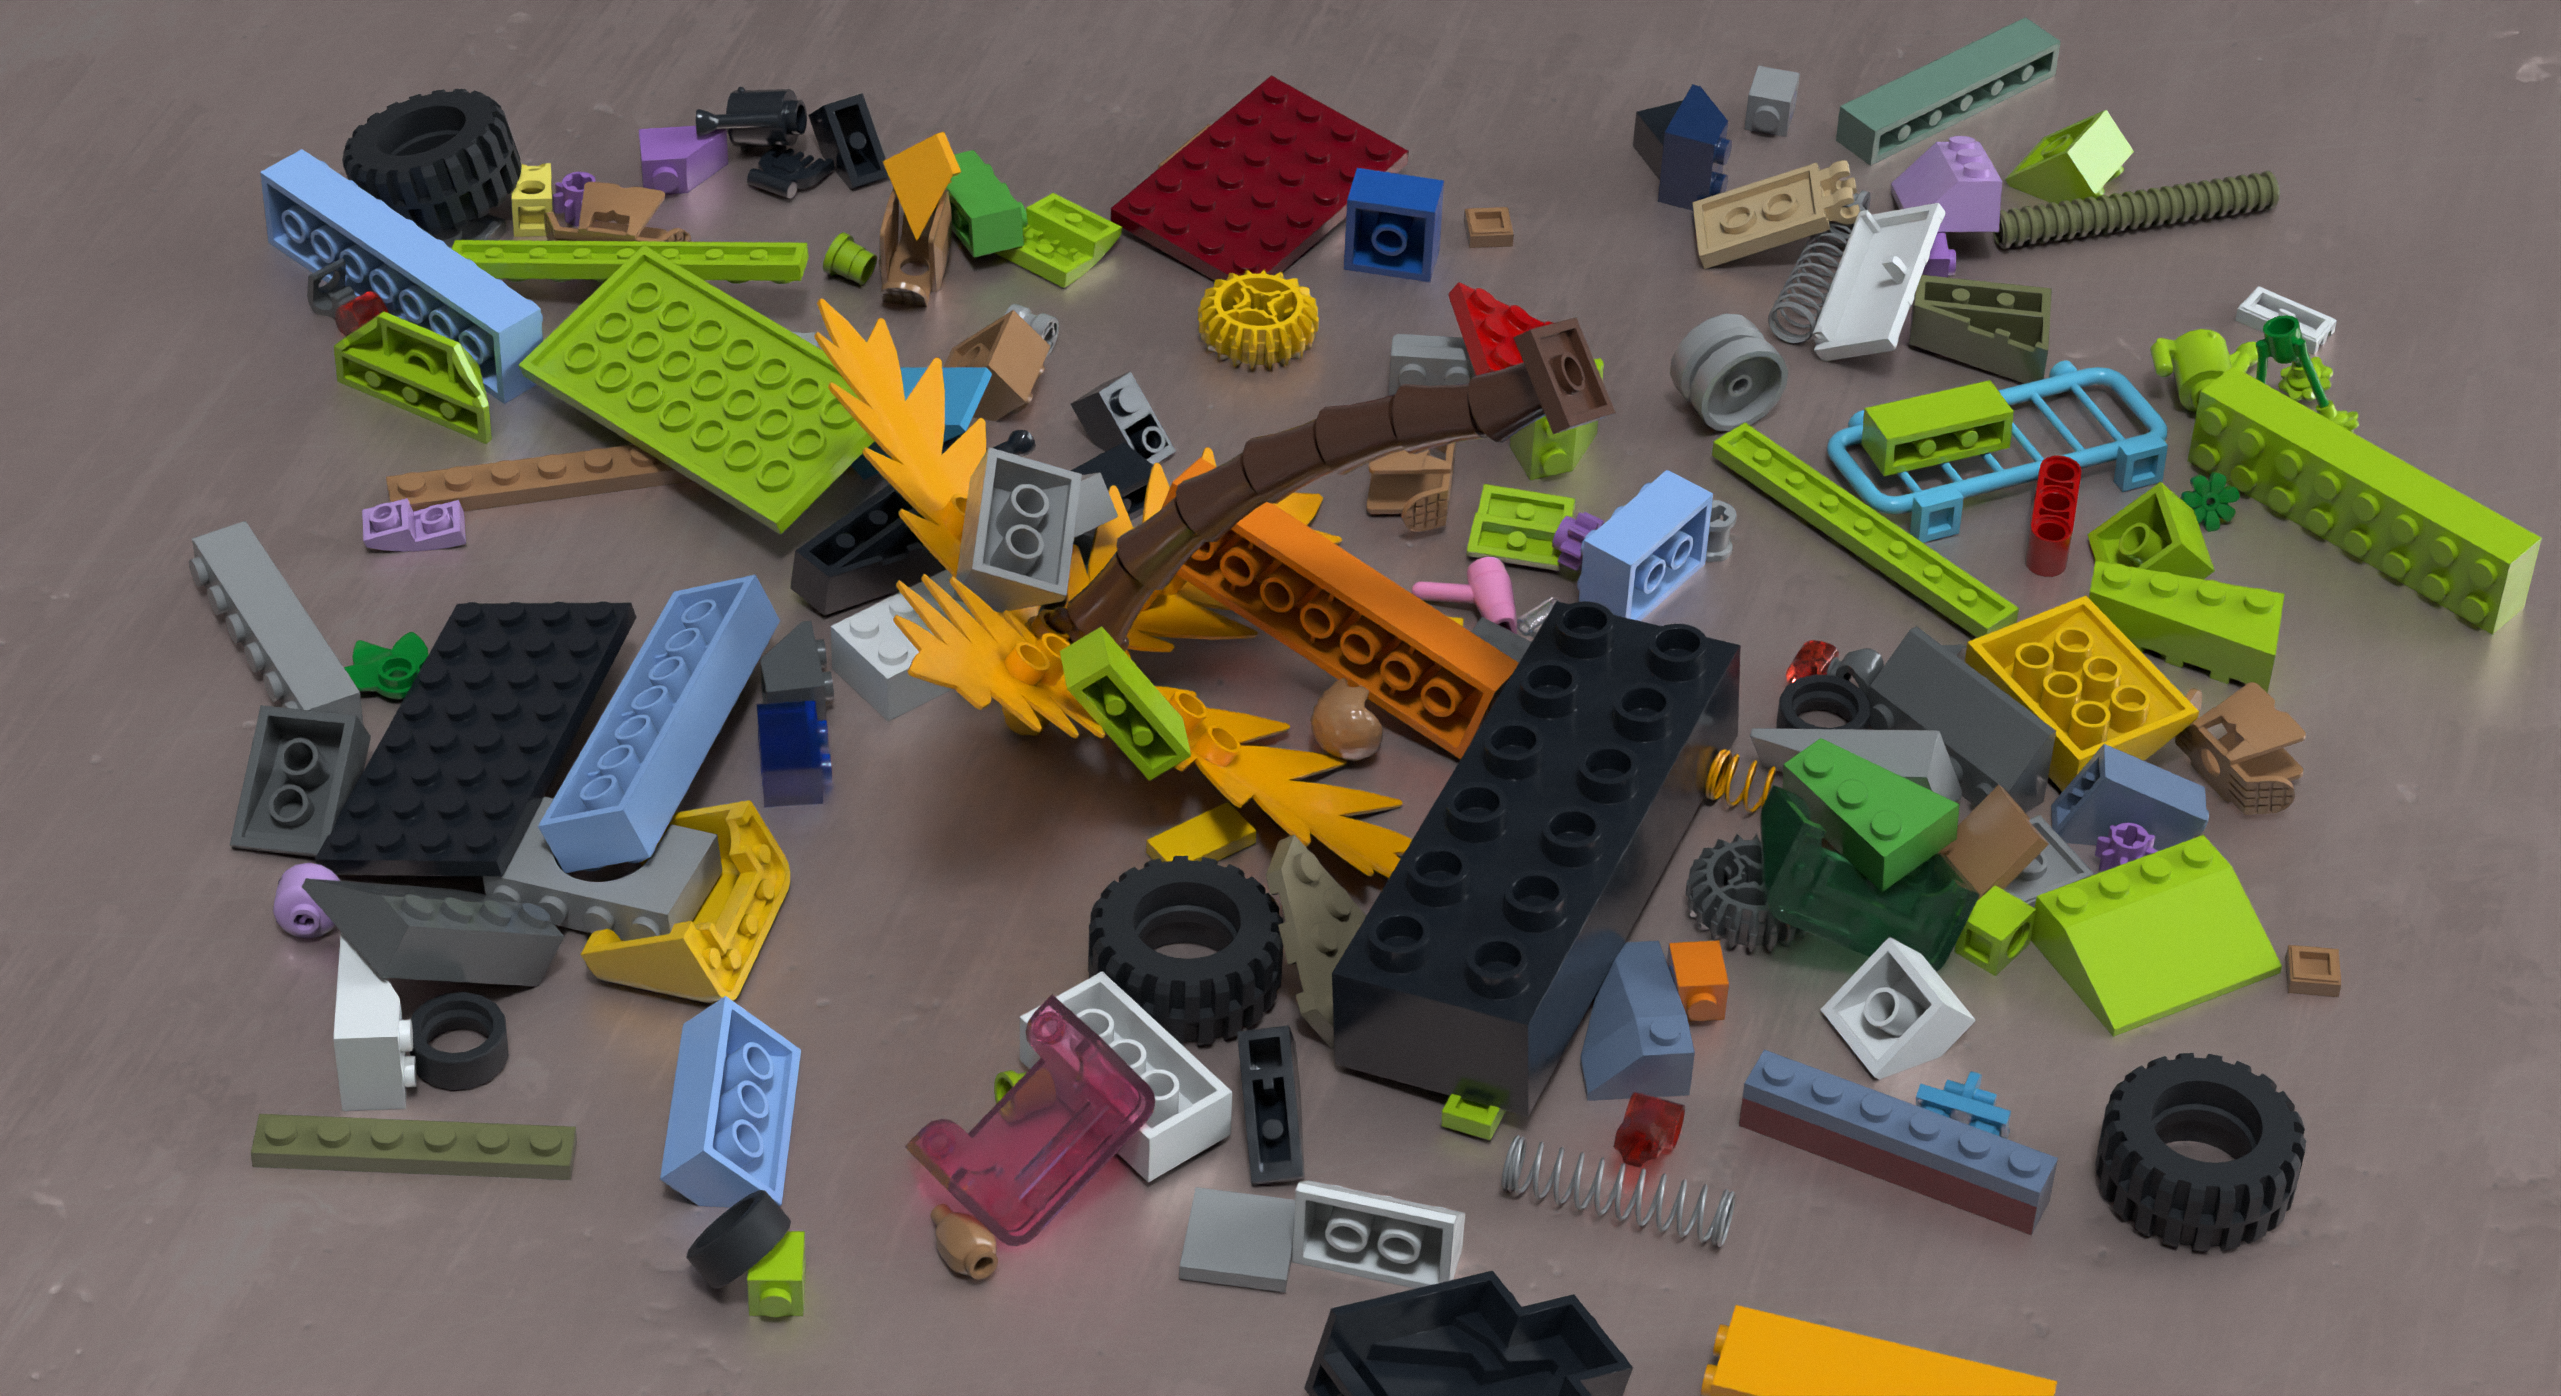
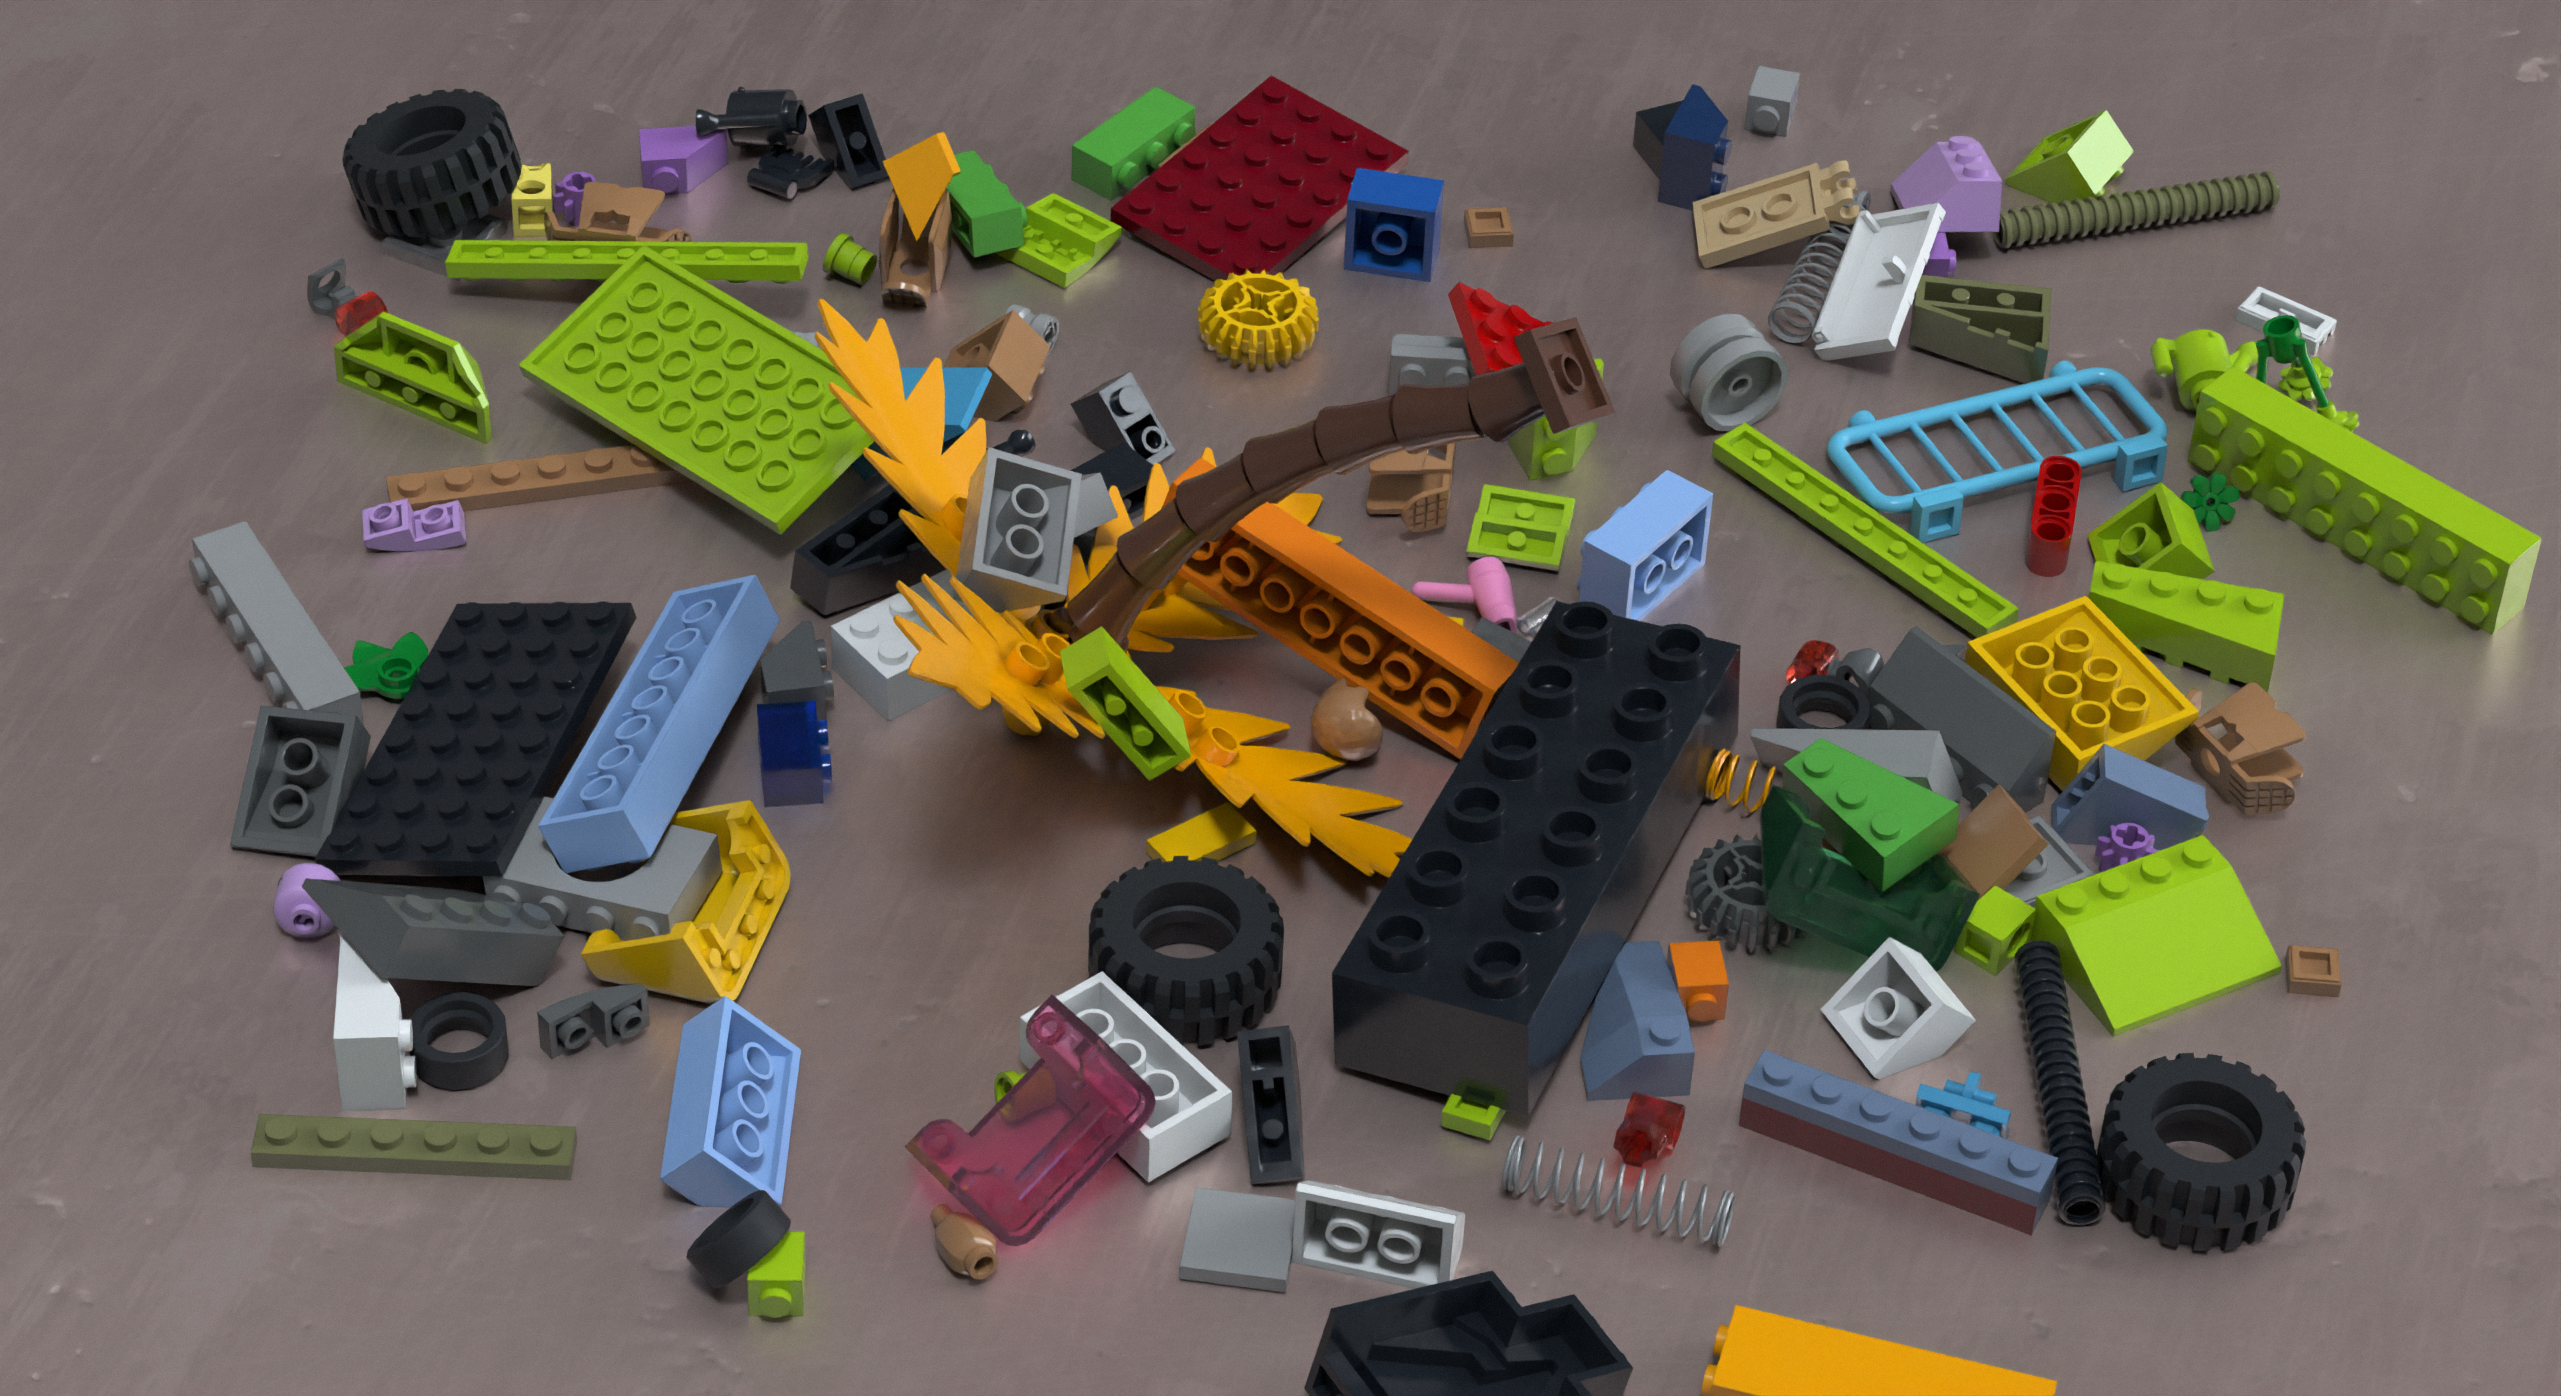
light blue brick [260,149,543,404] -> none
dark tan plate [1266,835,1366,1049] -> none
medium lavender gear [1552,512,1605,572] -> none
light grey bush [1706,500,1736,562] -> none
sand green brick [1836,17,2061,166] -> none
lime brick [1861,380,2014,476] -> none
none -> dark grey slope [537,984,649,1059]
none -> bright green brick [1071,86,1196,201]
none -> black piece [2015,940,2106,1225]

